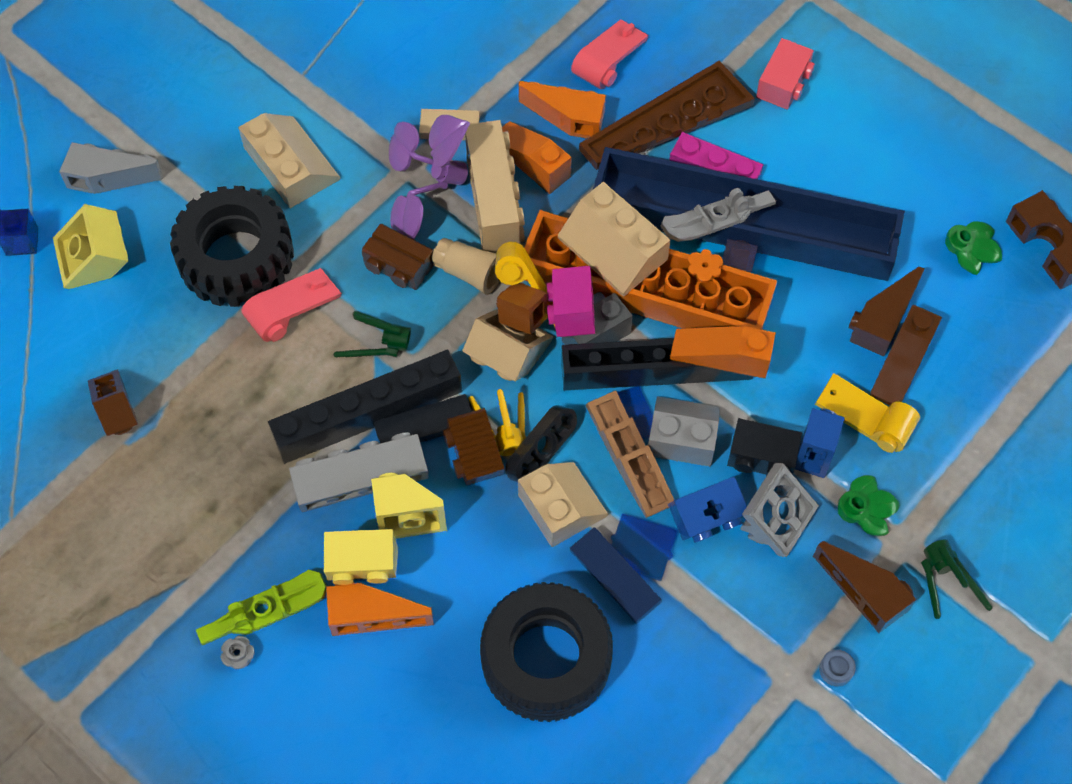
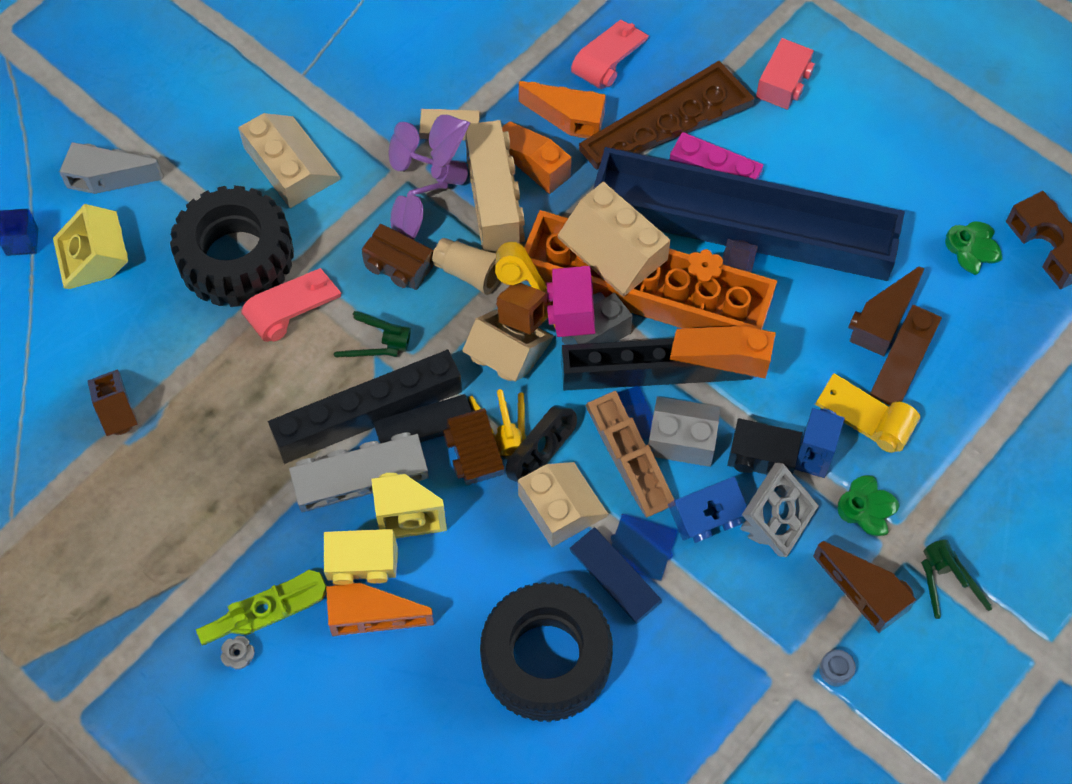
light grey piece [660,188,776,242] -> none

